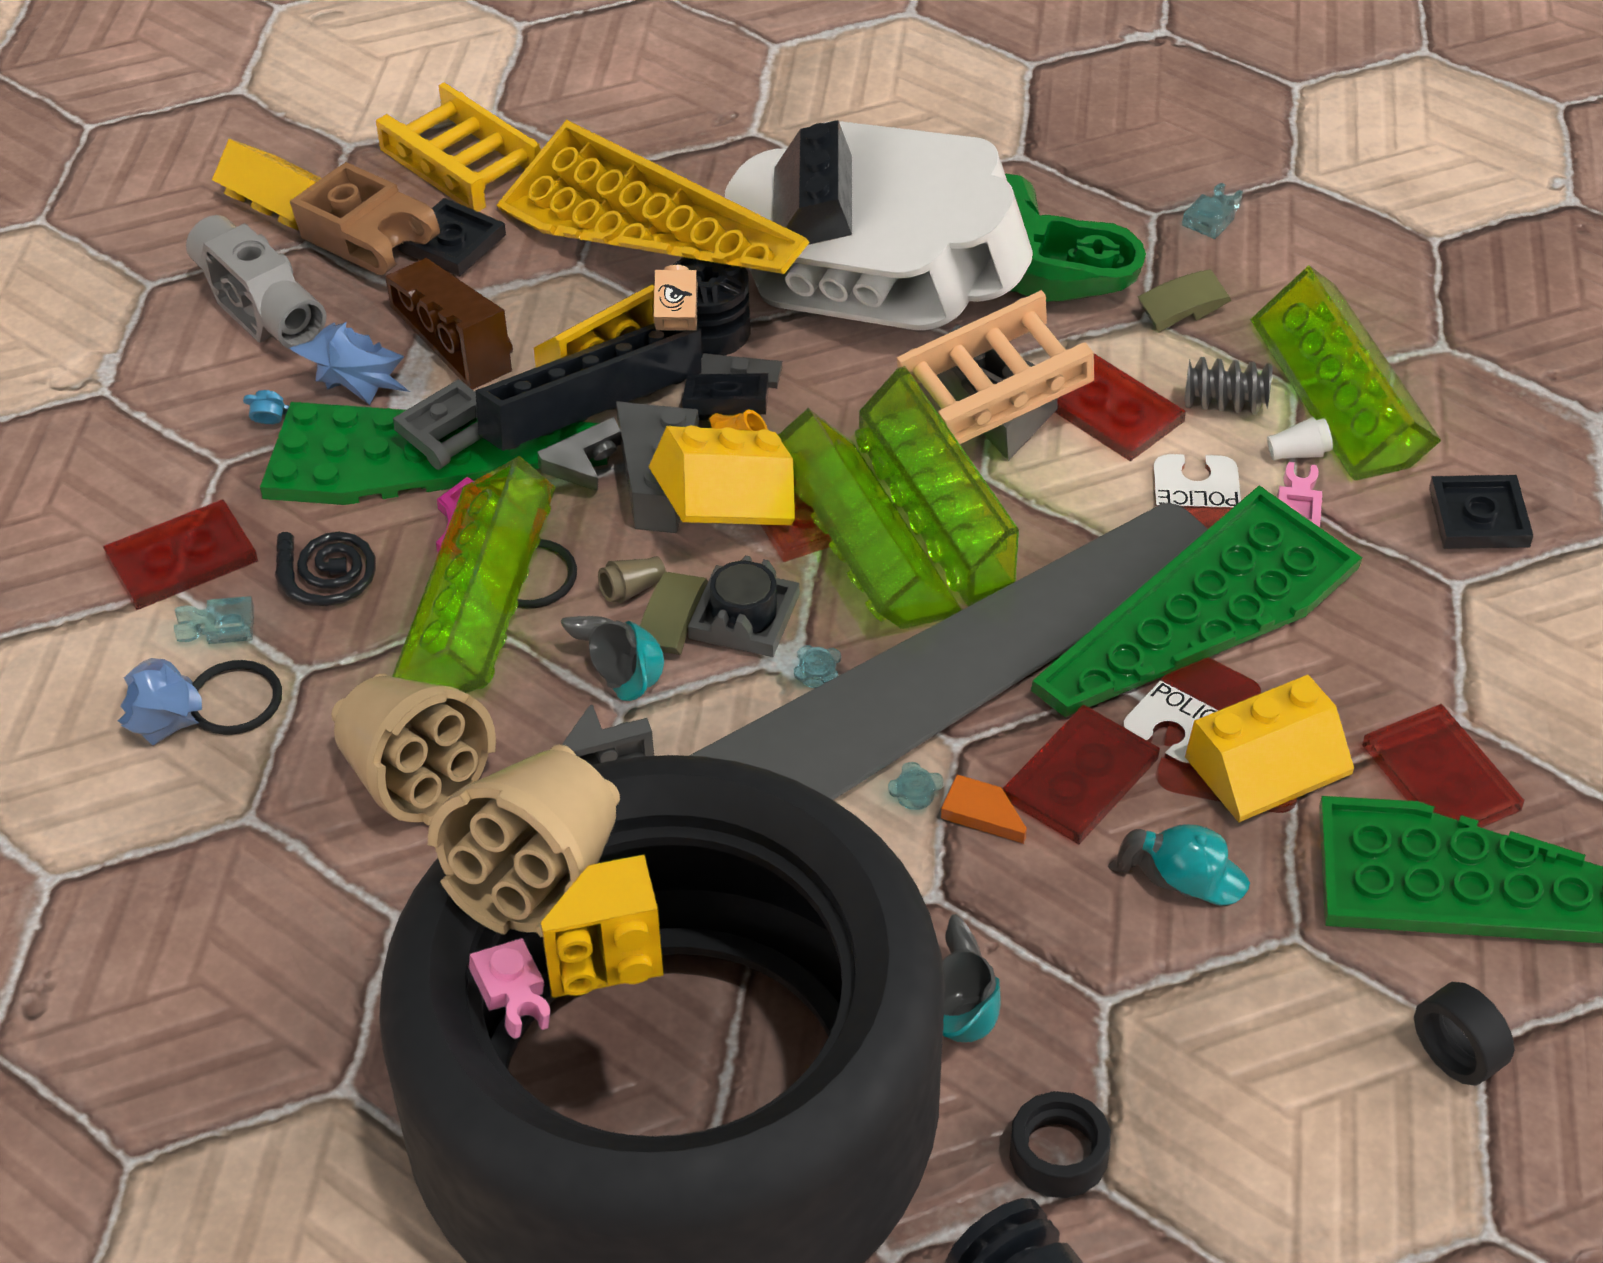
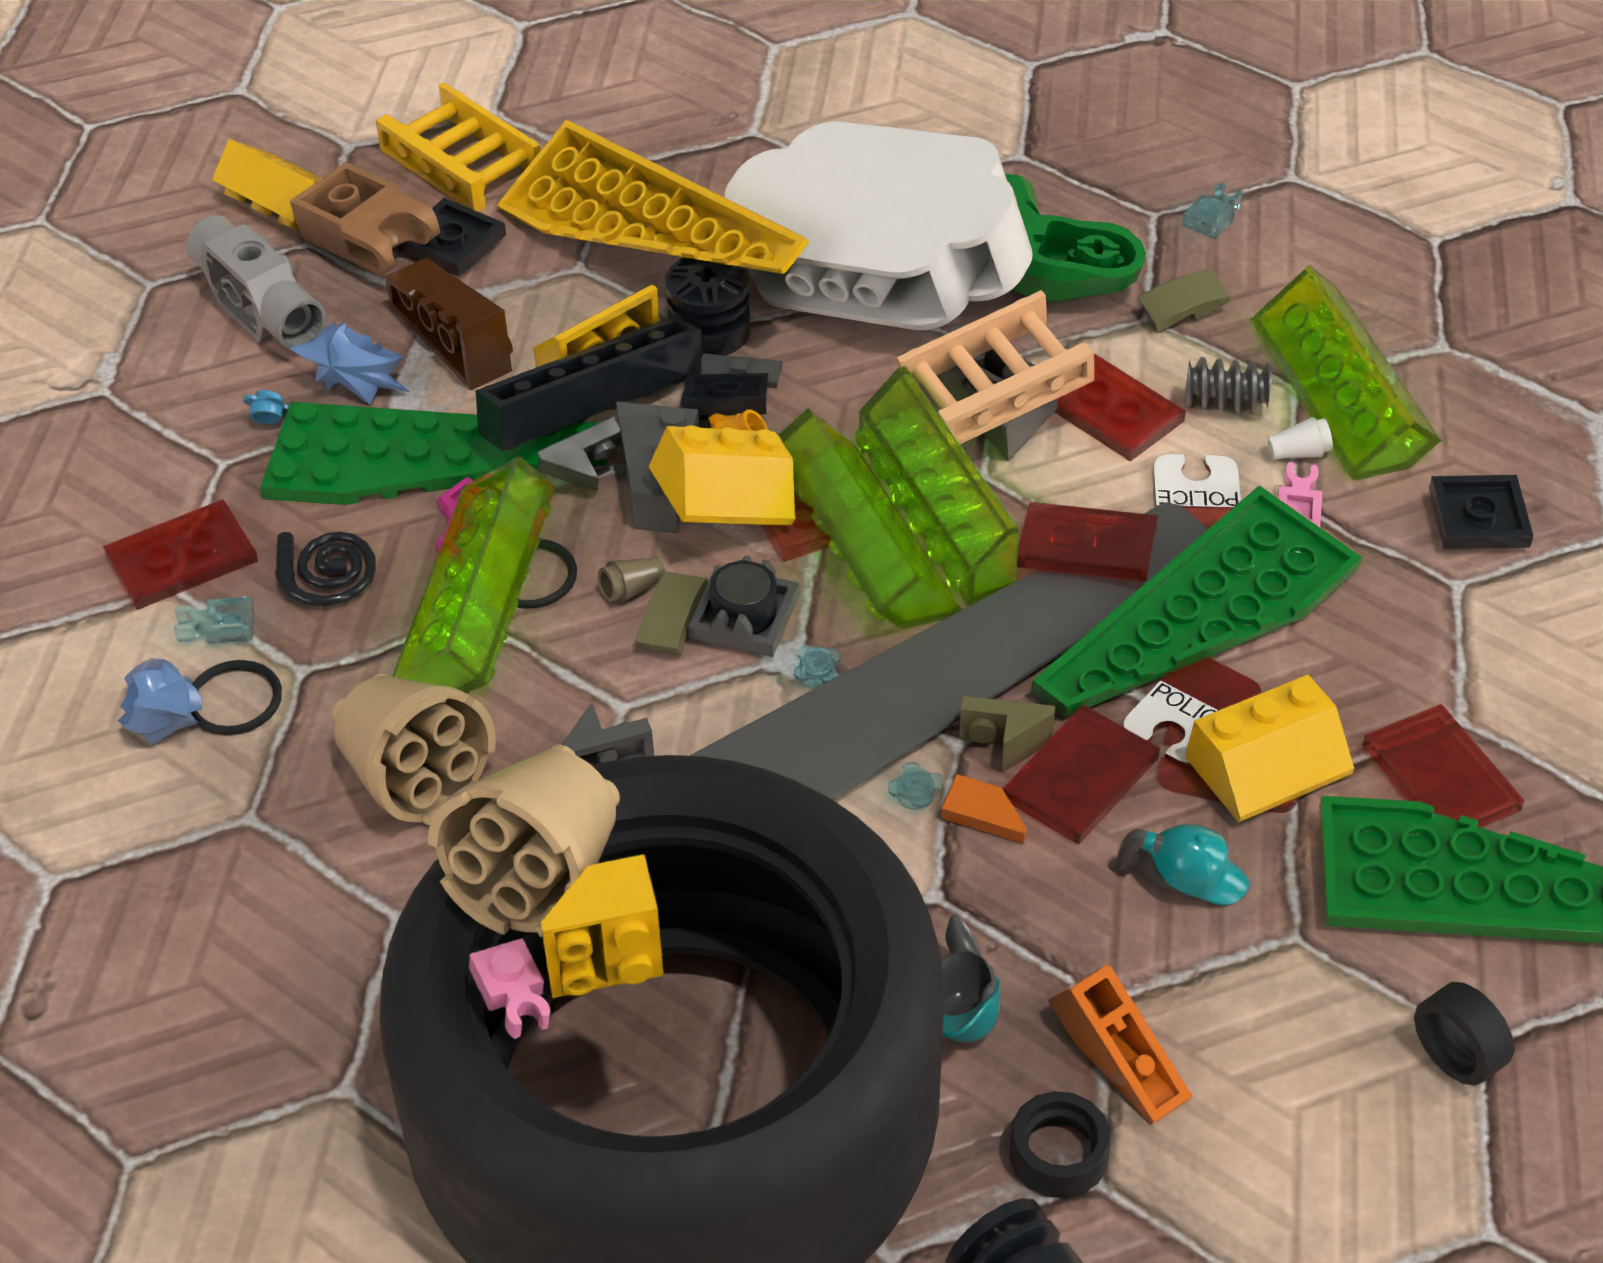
dark grey plate [393,379,483,470] -> none
dark grey hair [561,616,664,701] -> none
light nougat brick [654,265,698,331] -> none
black slope [773,120,852,245] -> none
none -> olive slope [959,696,1055,771]
none -> clear red tile [1016,502,1158,582]
none -> orange slope [1048,964,1193,1124]

